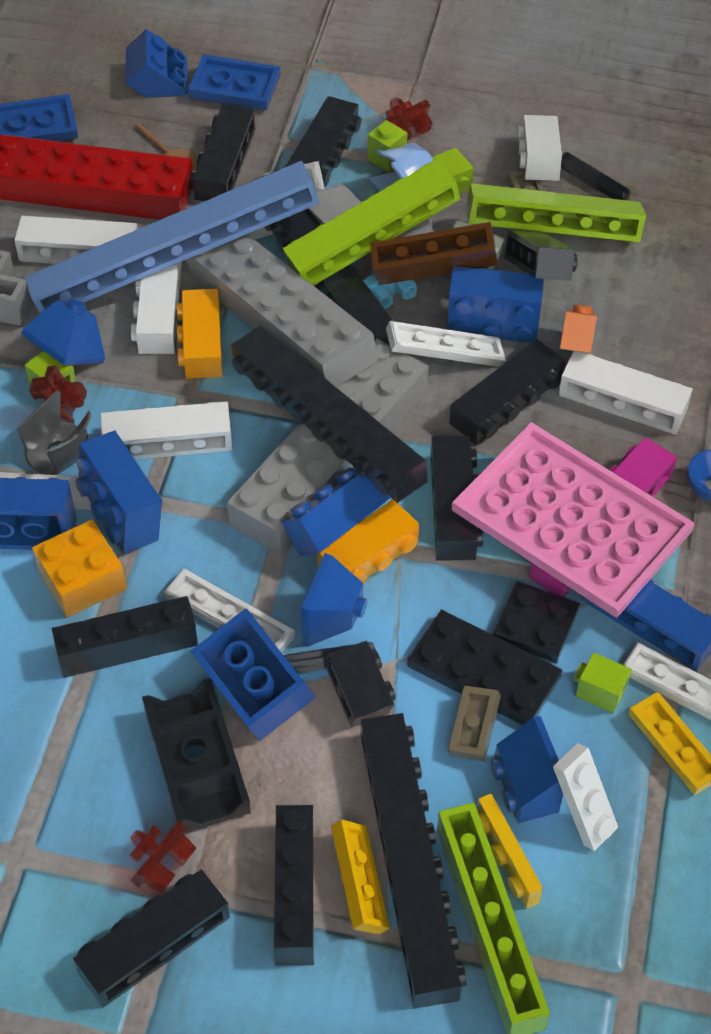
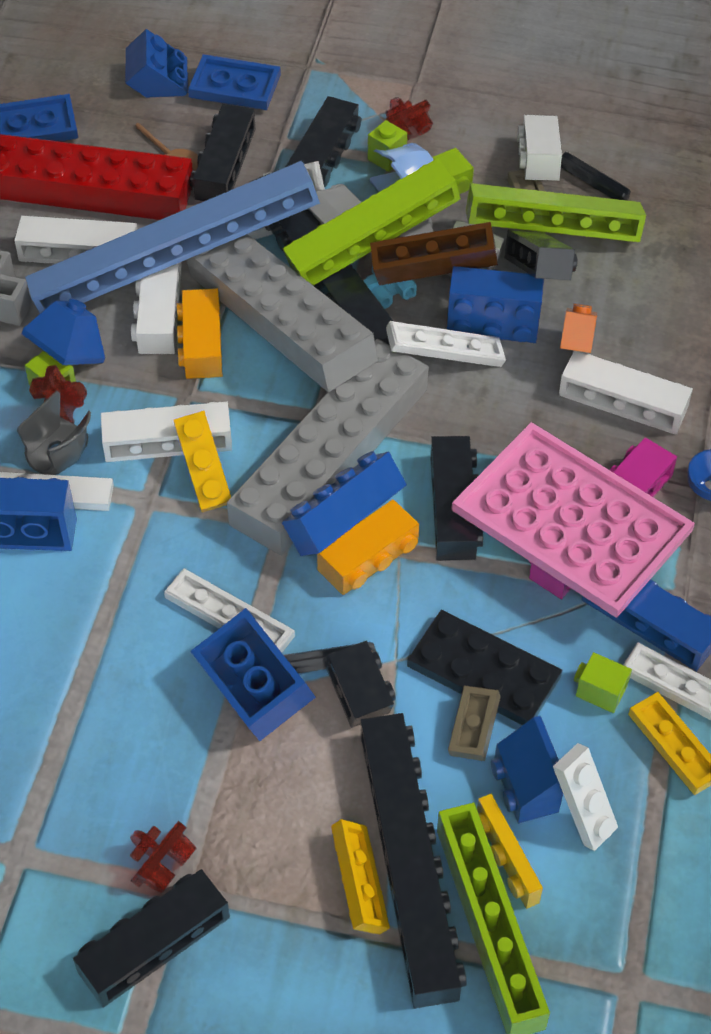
light orange brick [32,519,127,618] -> none
black brick [51,596,198,678] -> none
blue brick [76,430,162,555] -> none
black piece [142,678,251,834] -> none
black brick [231,326,428,503] -> none
black brick [274,805,314,965] -> none
blue slope [301,553,368,647] -> none
black brick [449,339,565,445] -> none
black plate [493,581,580,664] -> none
none -> yellow plate [173,411,231,513]

